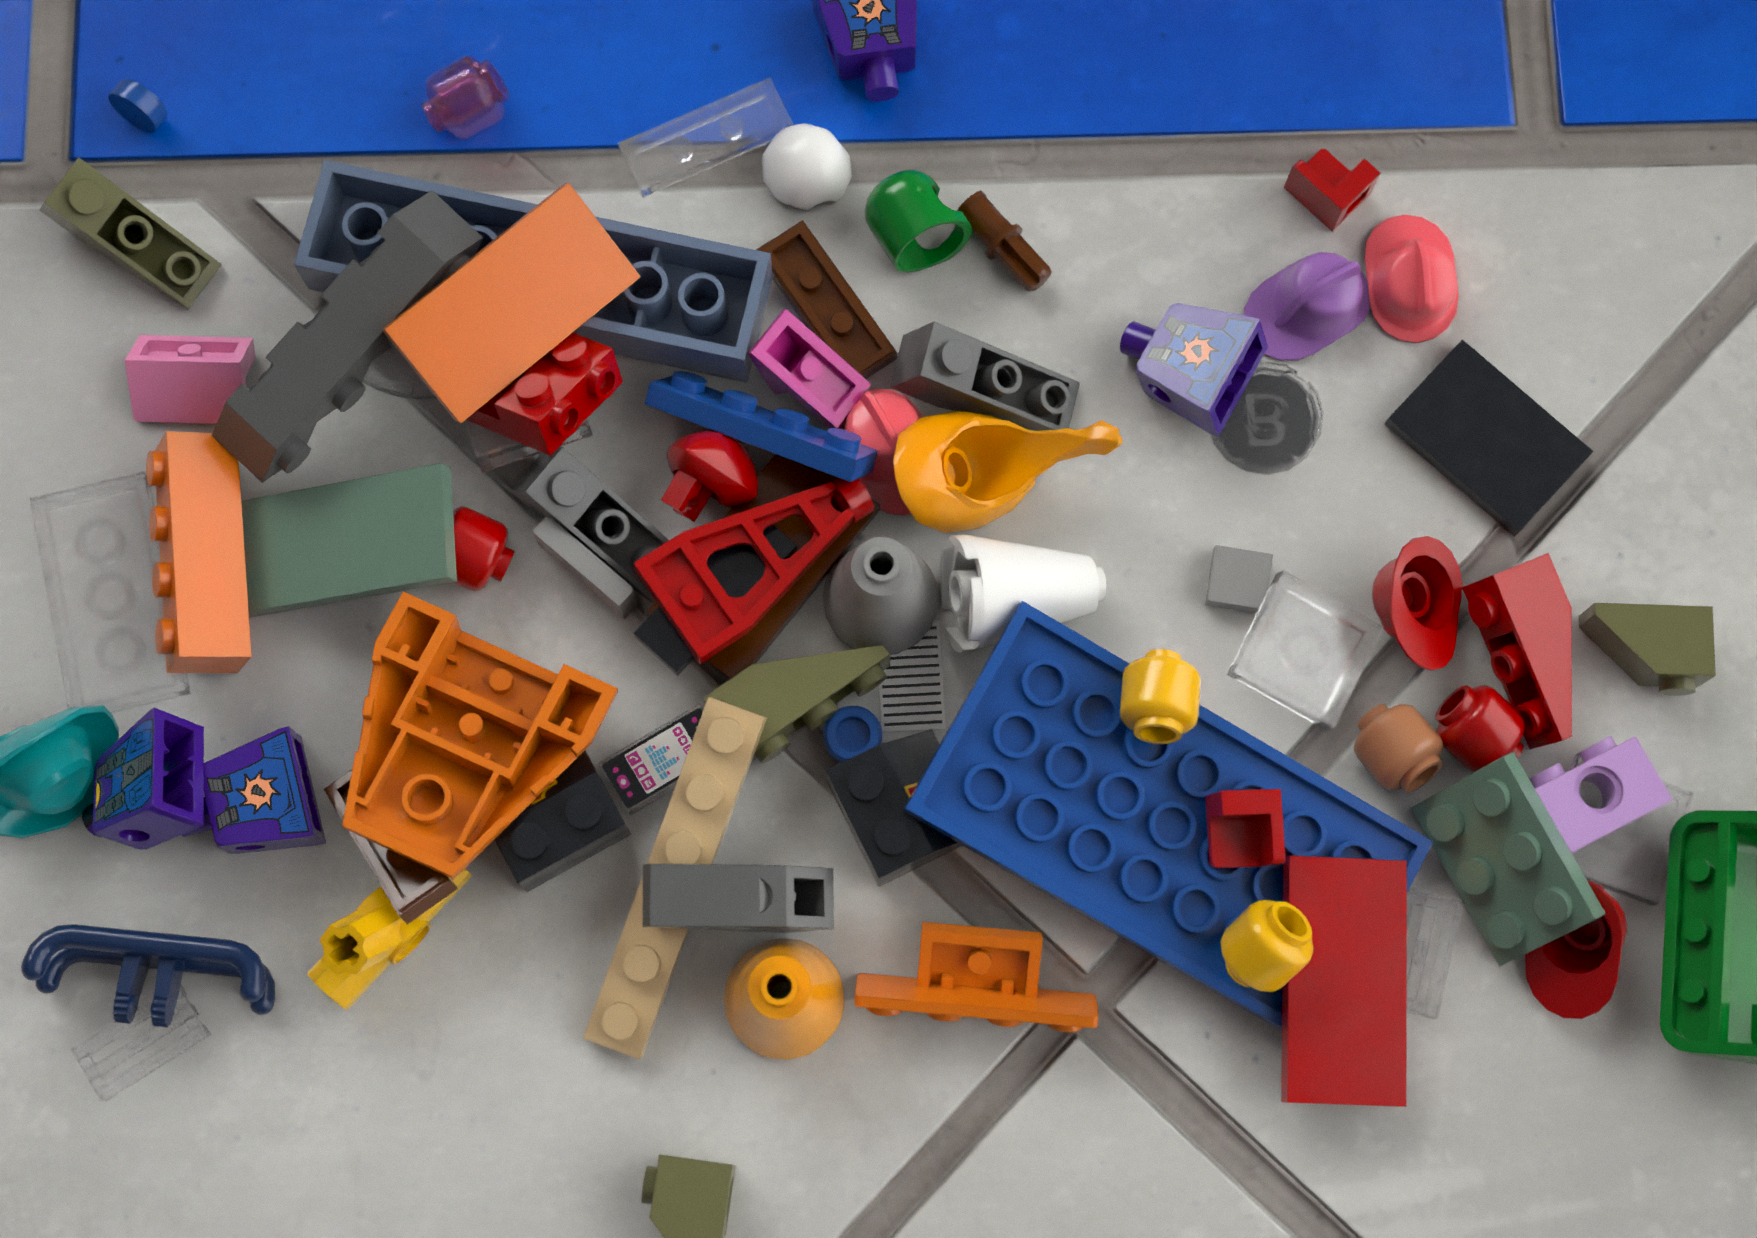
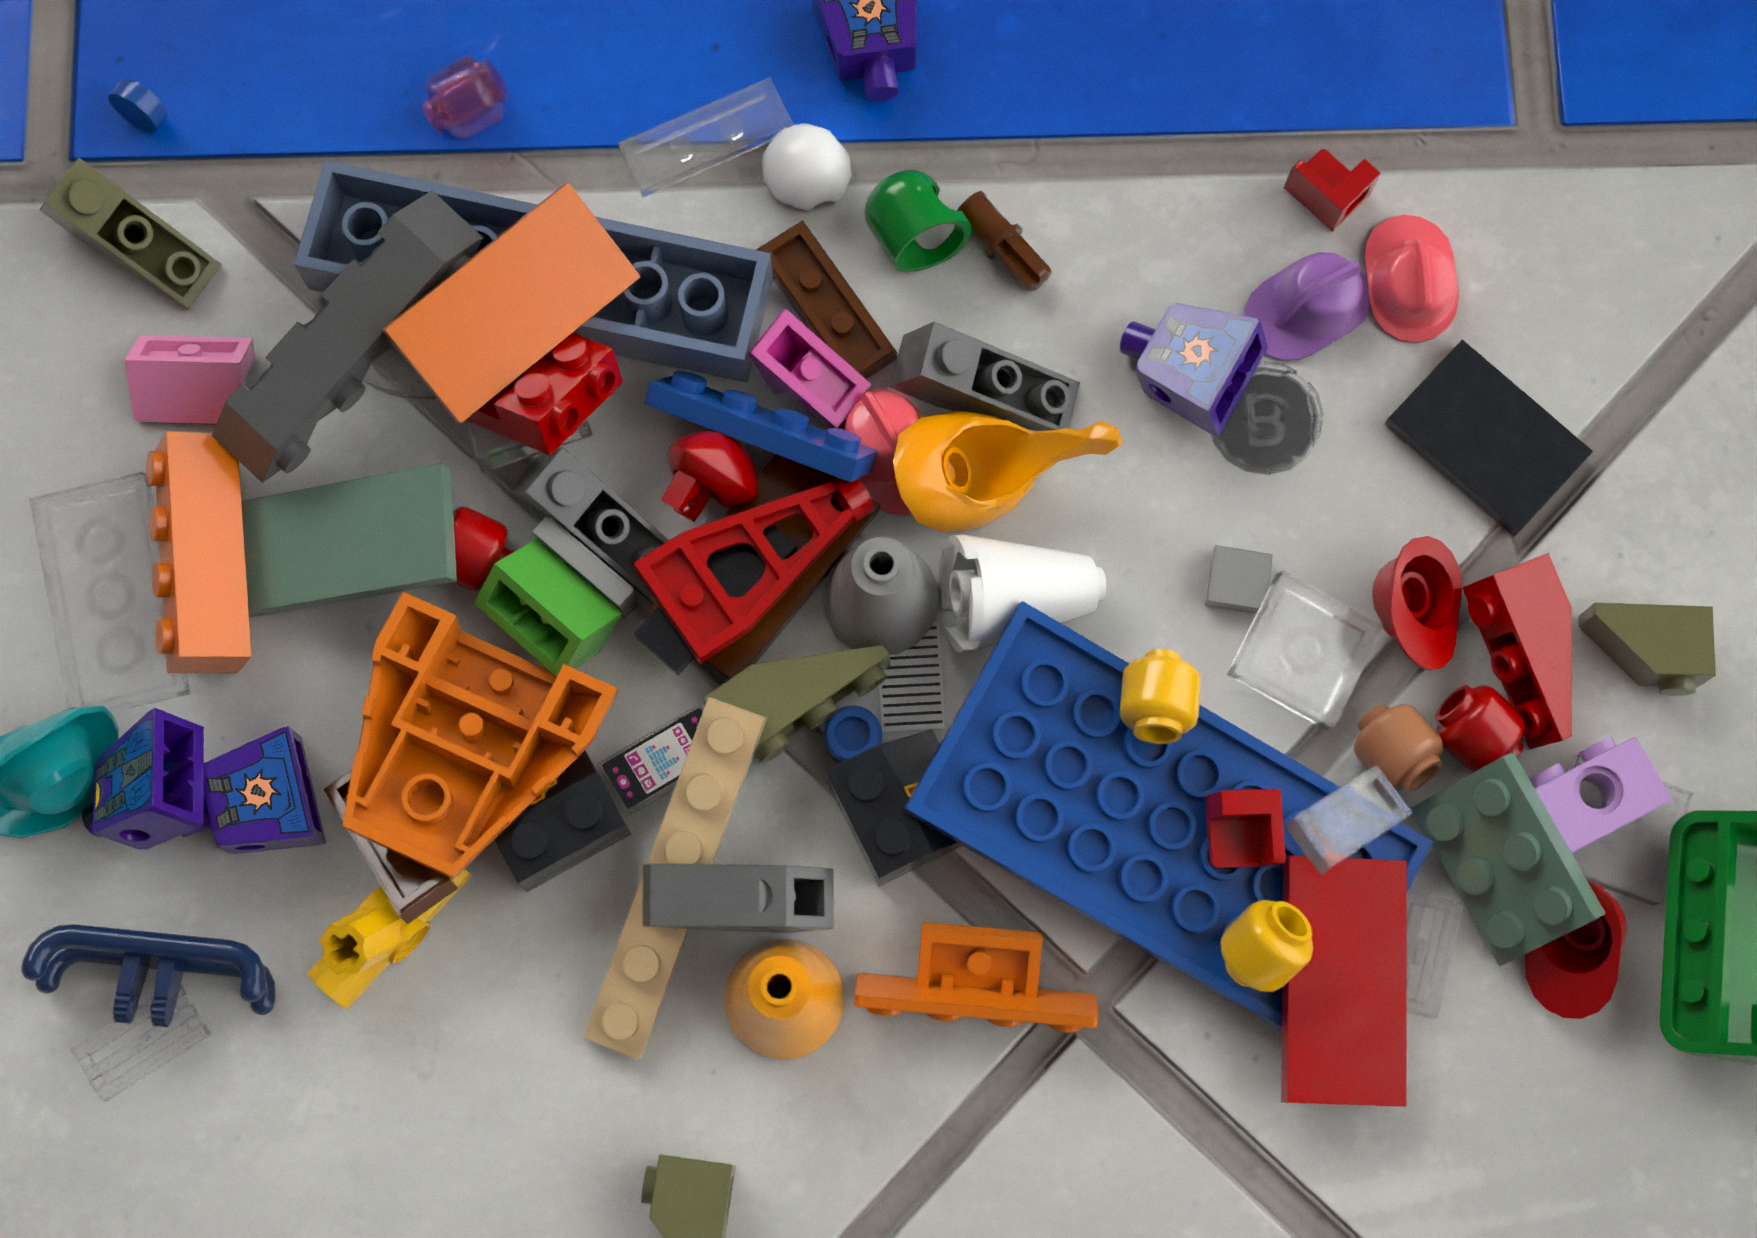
none -> bright green brick [474,539,623,677]
none -> clear tile [1284,764,1413,875]

